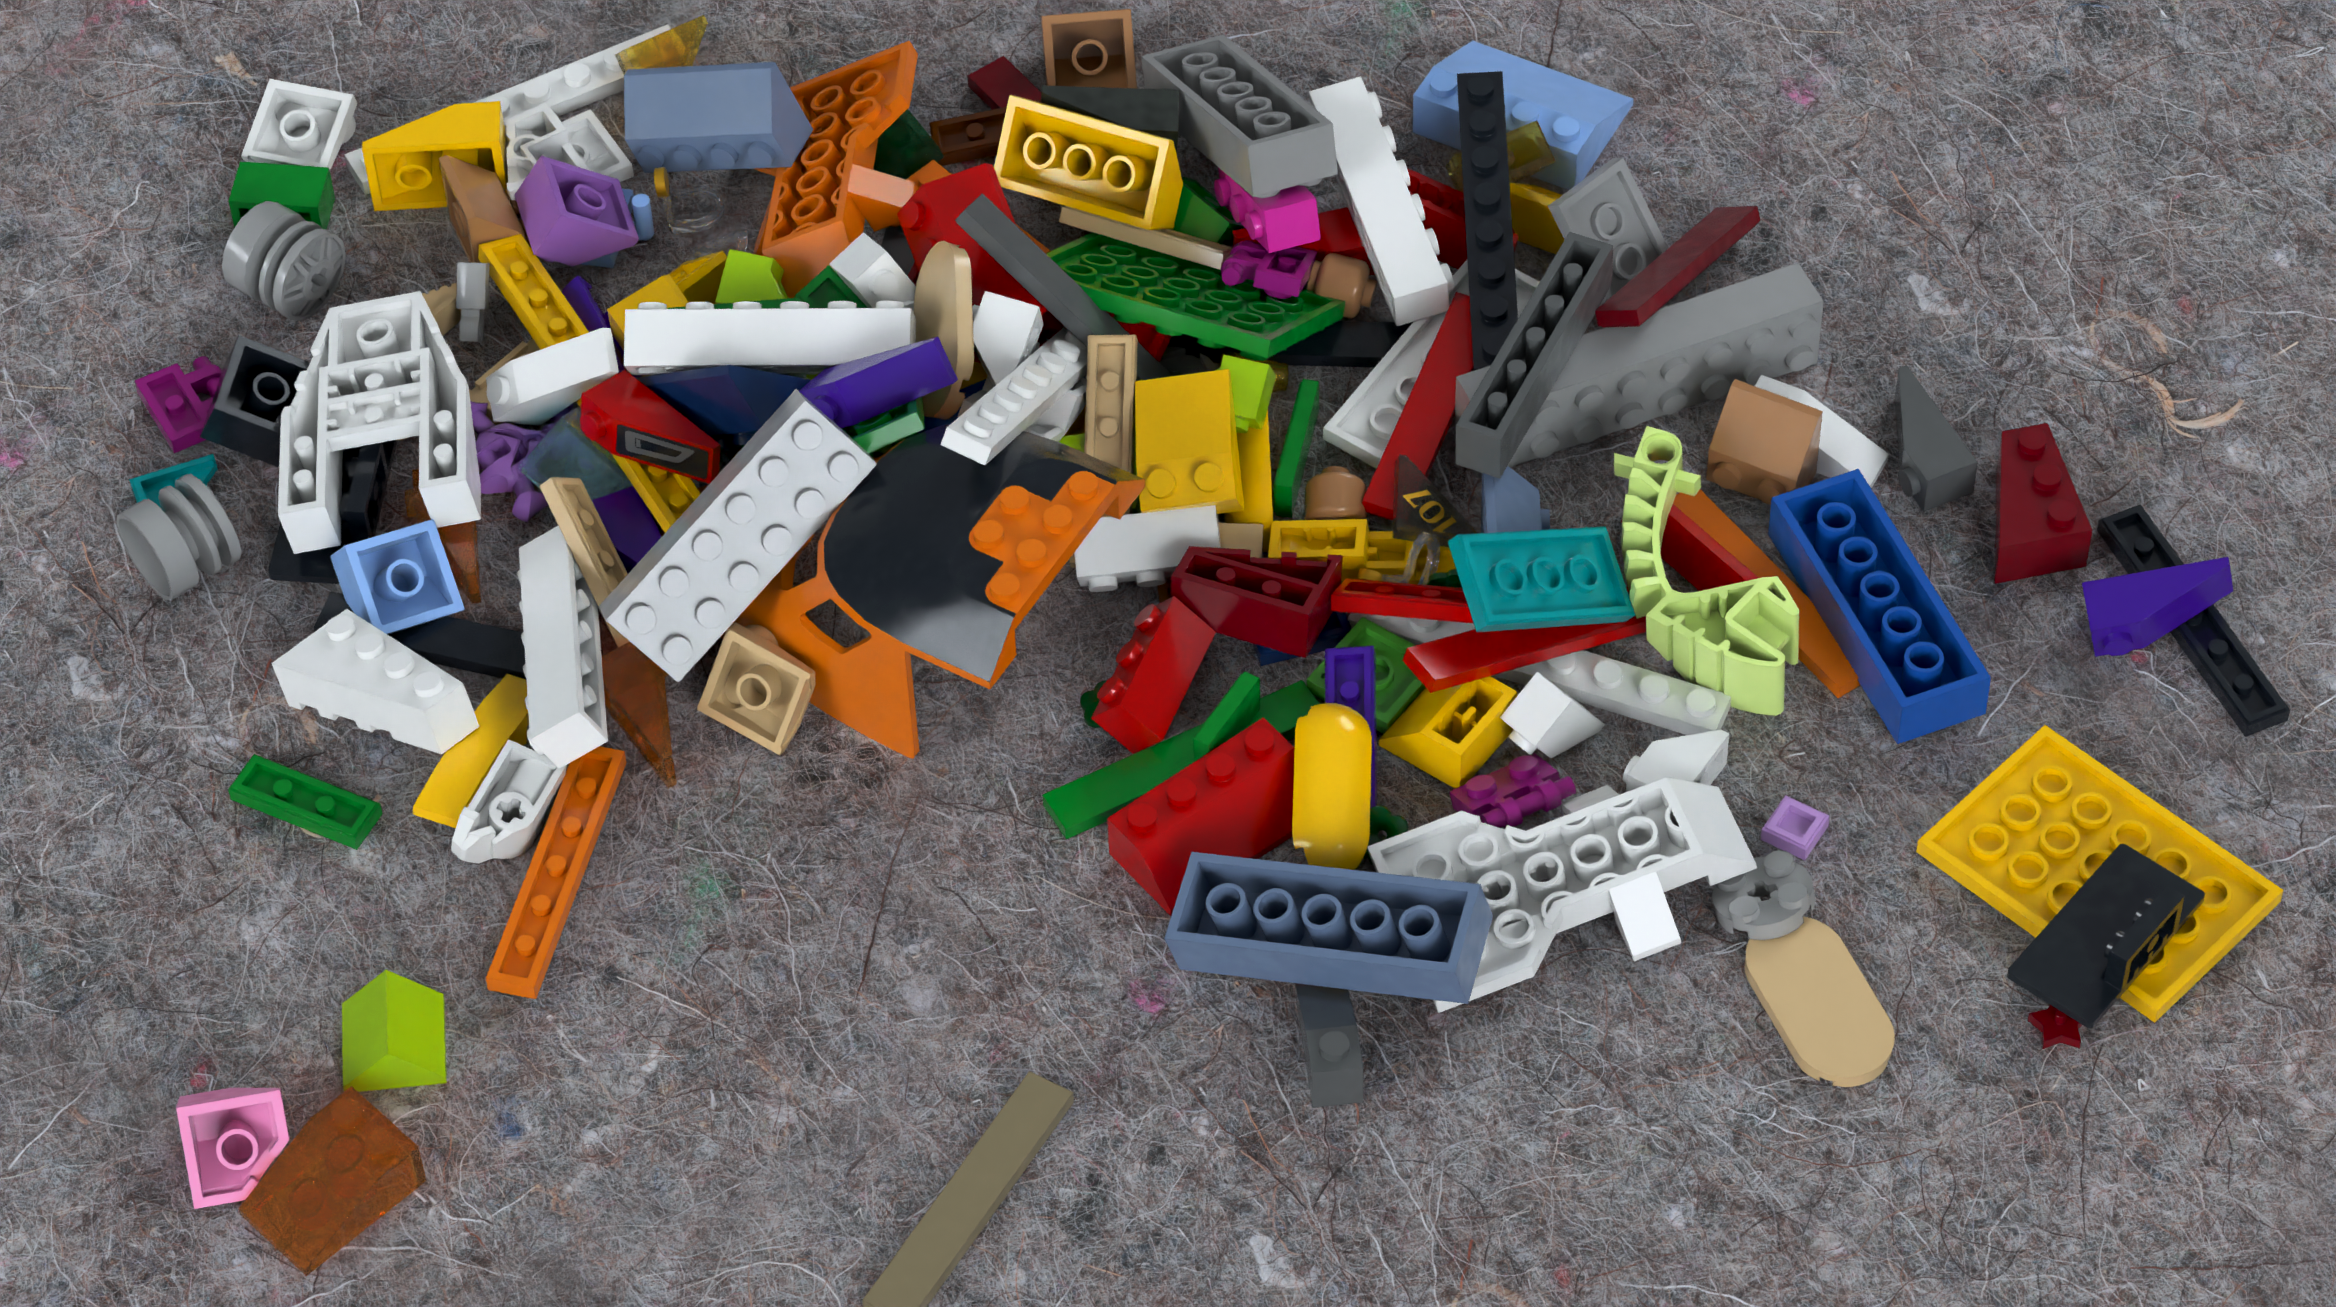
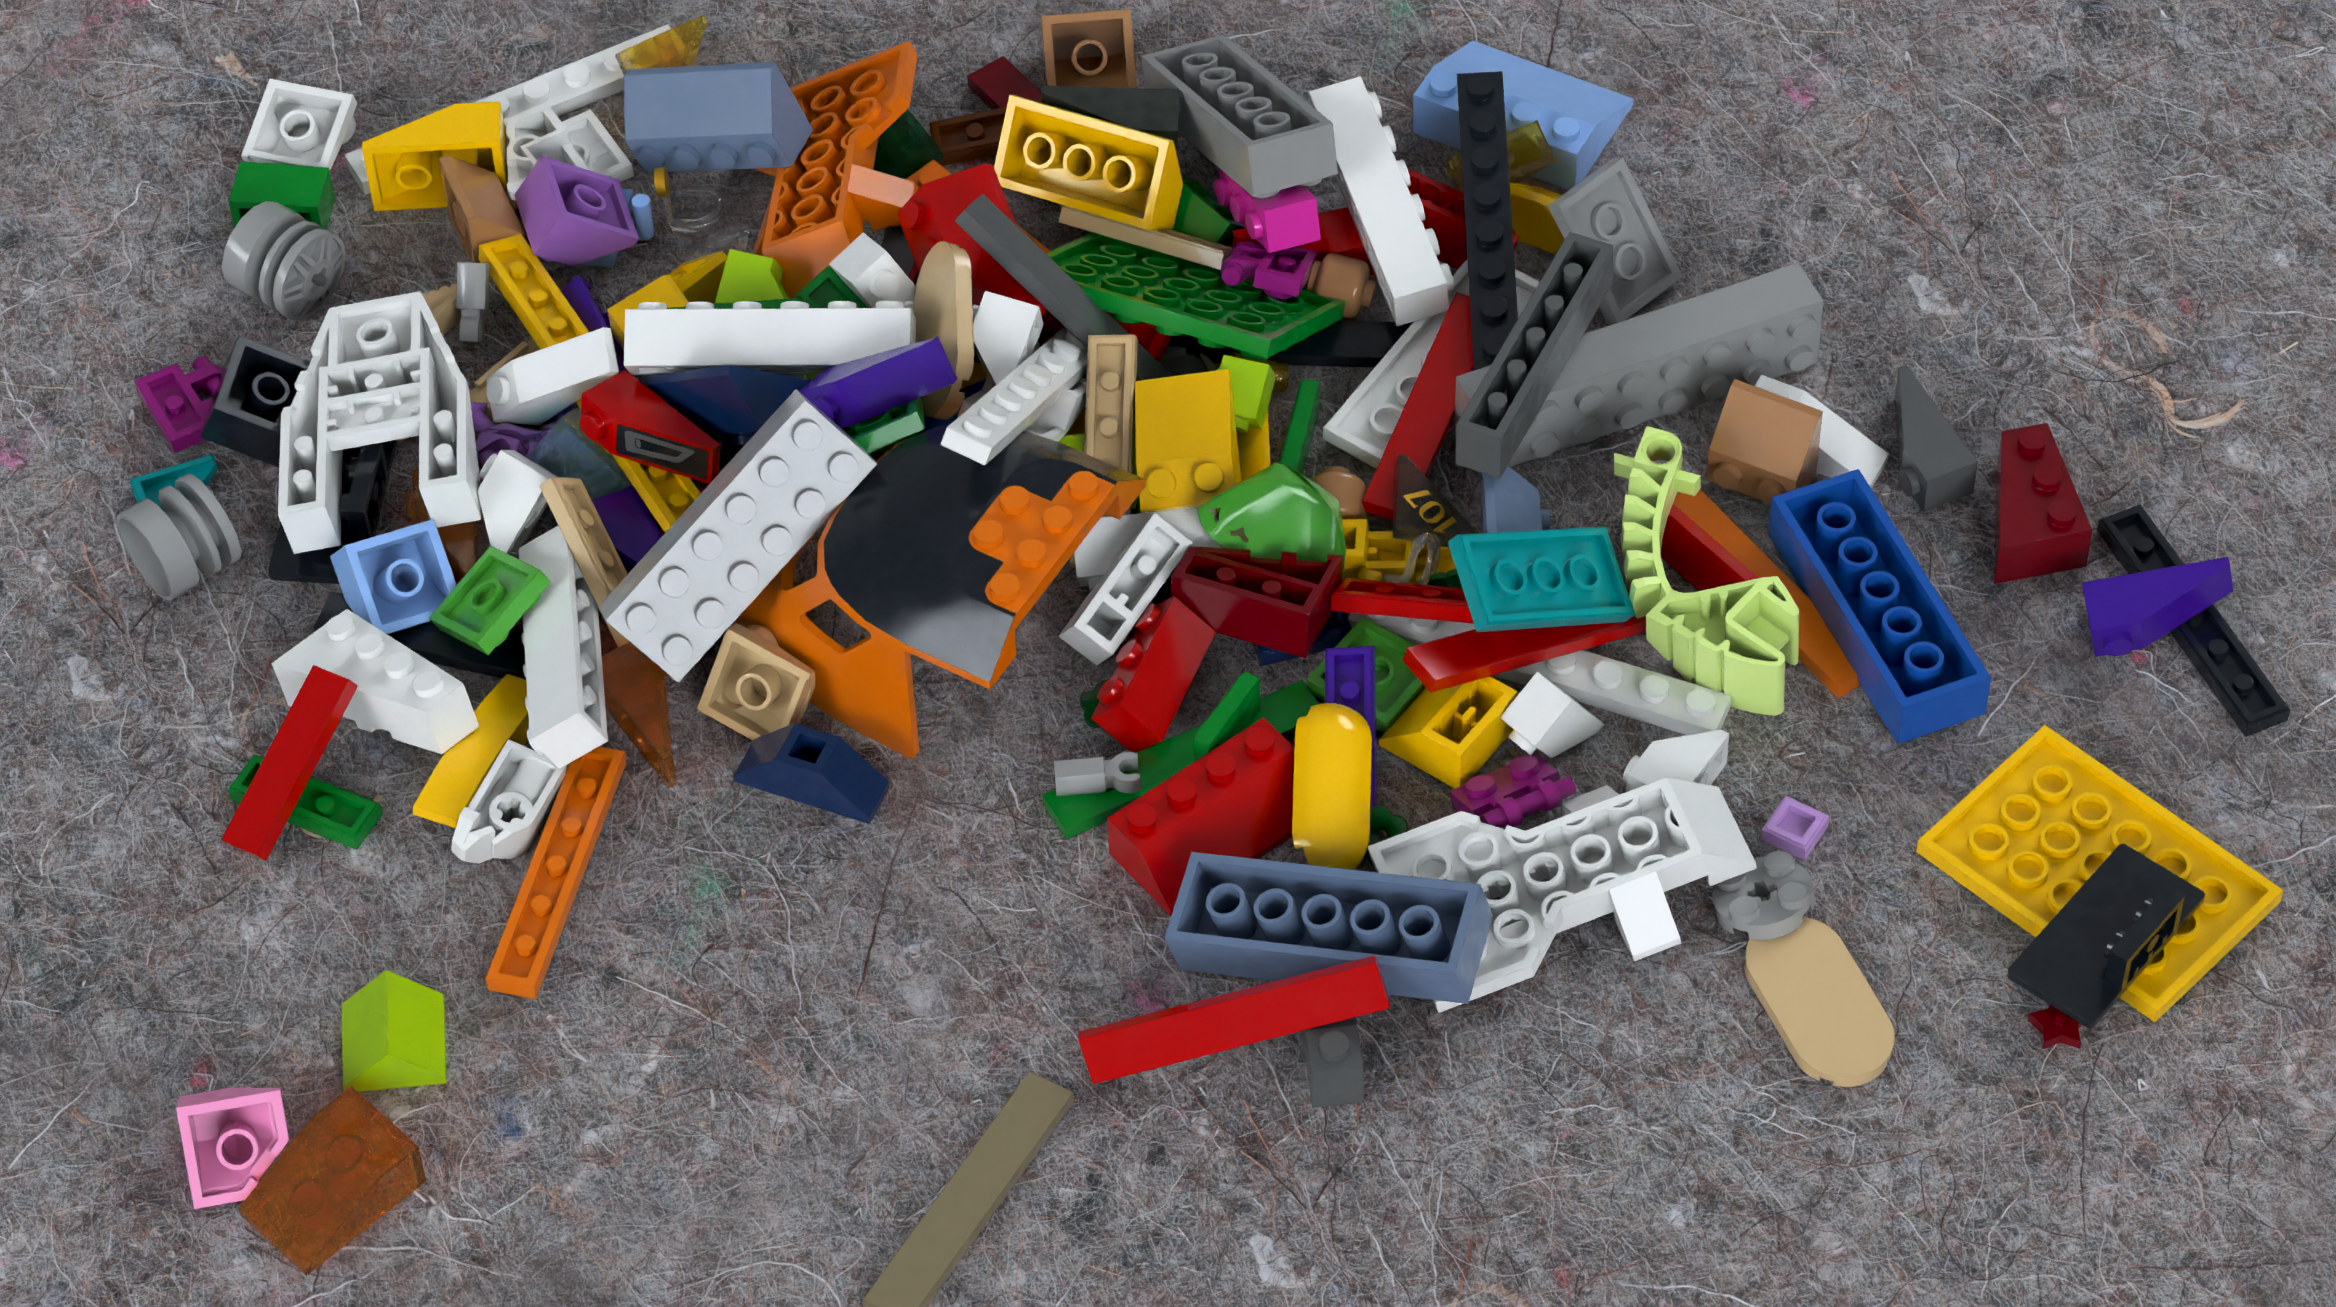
dark red tile [1595,206,1760,327] -> none
none -> red tile [221,665,358,861]
none -> bright green plate [429,546,551,655]
none -> white slope [477,450,557,558]
none -> dark blue slope [734,723,889,824]
none -> light grey bar [1053,752,1141,796]
none -> white slope [1058,513,1193,666]
none -> red tile [1078,955,1390,1084]
none -> bright green piece [1198,462,1346,582]

